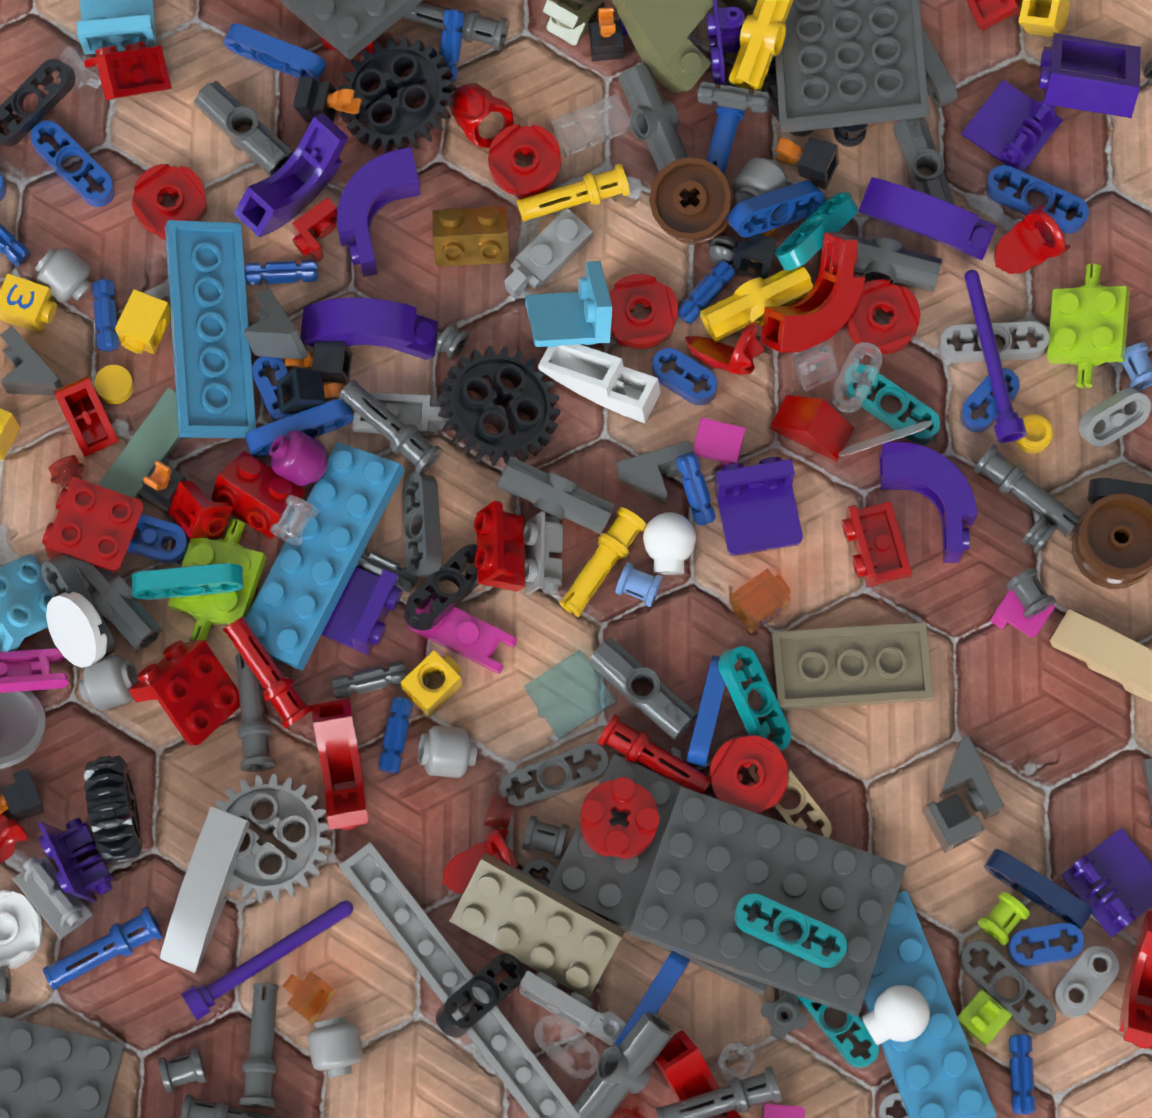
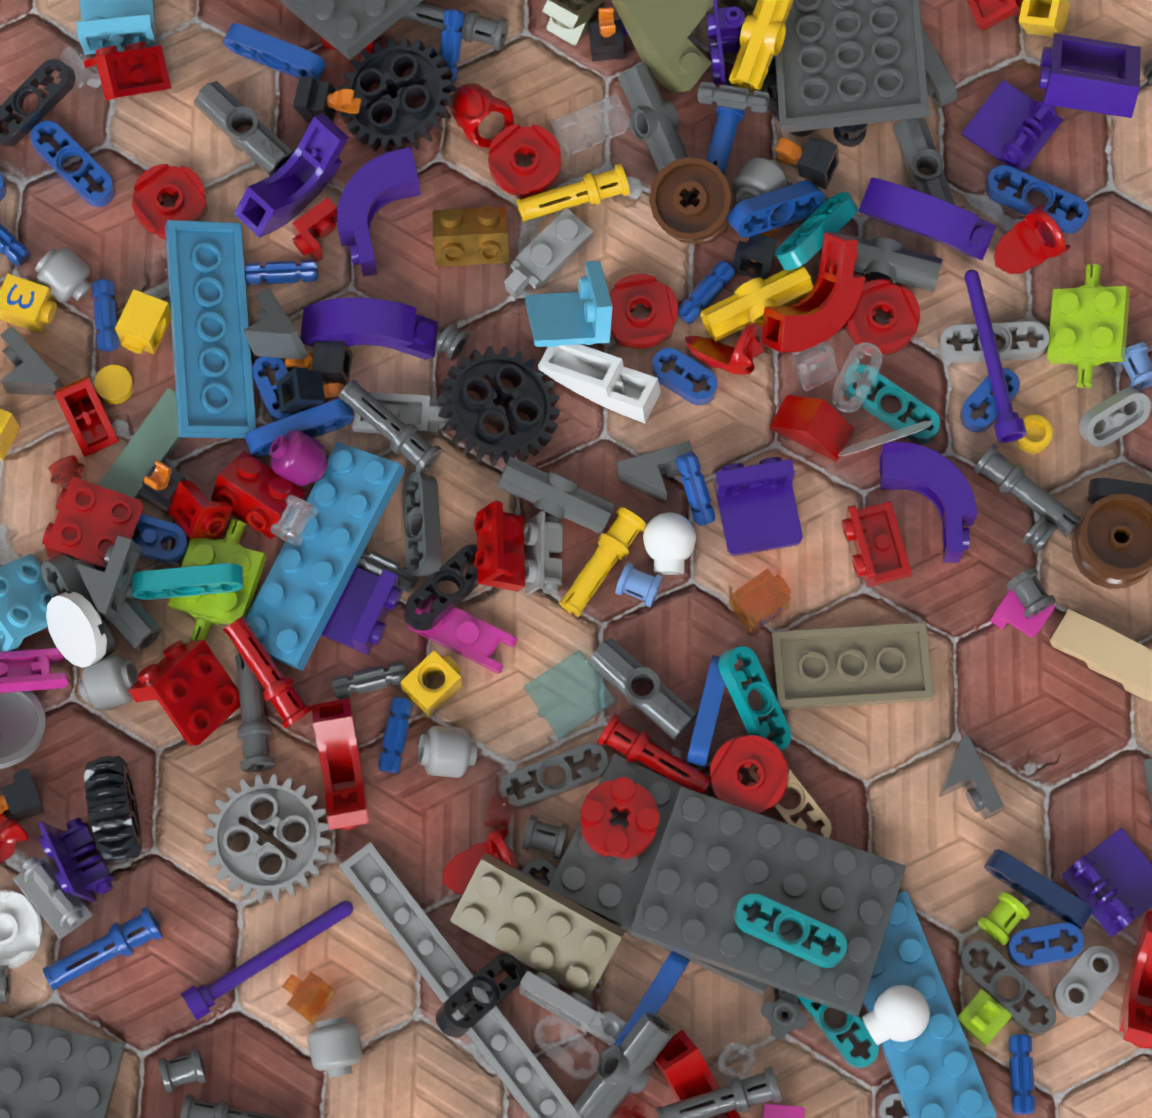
light grey slope [159,806,250,973] -> none
dark grey pin [239,983,279,1109] -> none
dark pink panel [693,418,745,471] -> none
dark grey hinge [708,234,738,265] -> none
dark grey panel [922,794,984,853] -> none
none -> dark grey slope [77,536,143,620]

